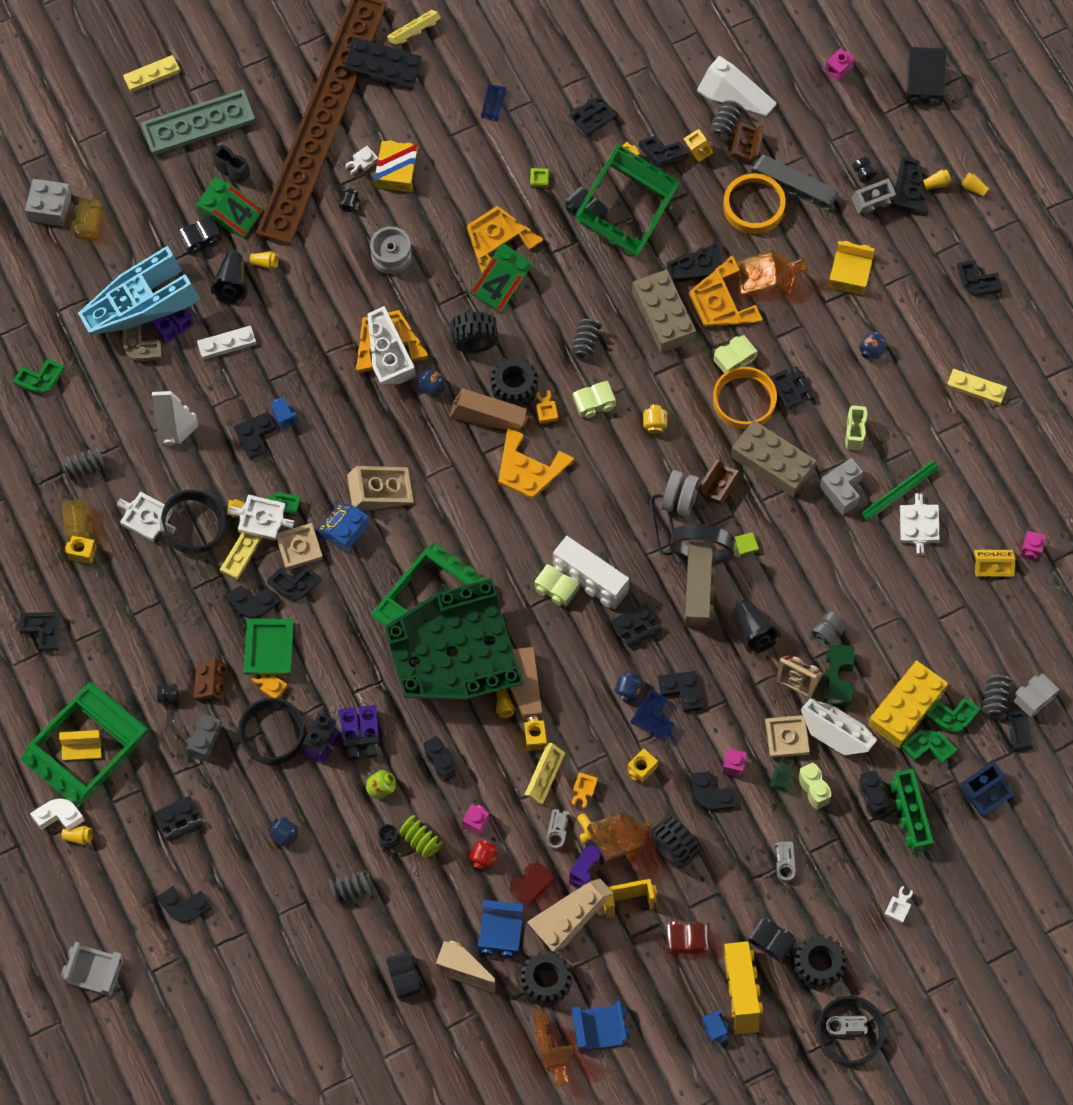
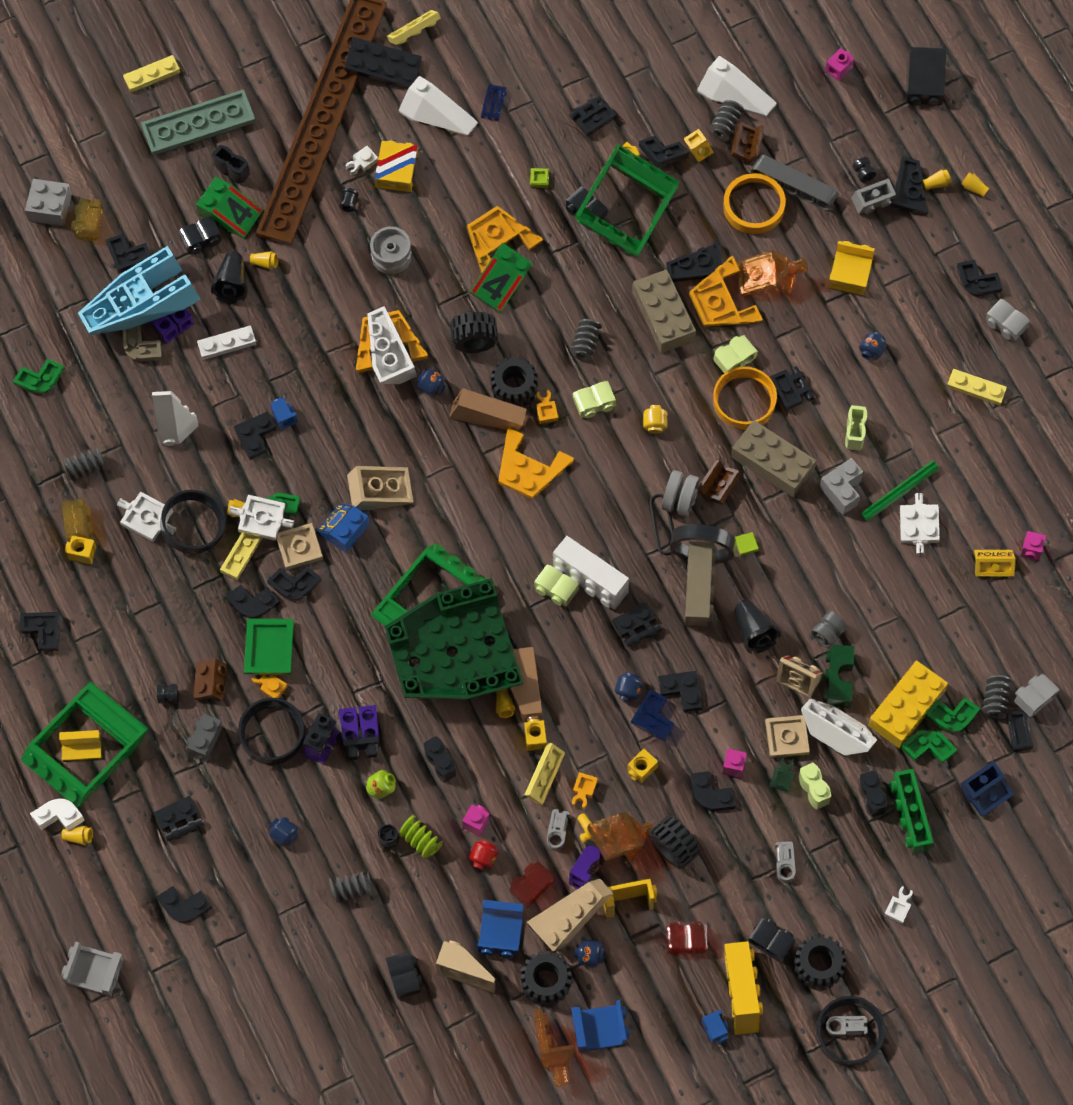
none -> black plate [106,234,151,273]
none -> white wedge [398,76,478,136]
none -> dark blue head [574,939,605,967]
none -> light grey brick [985,299,1030,341]

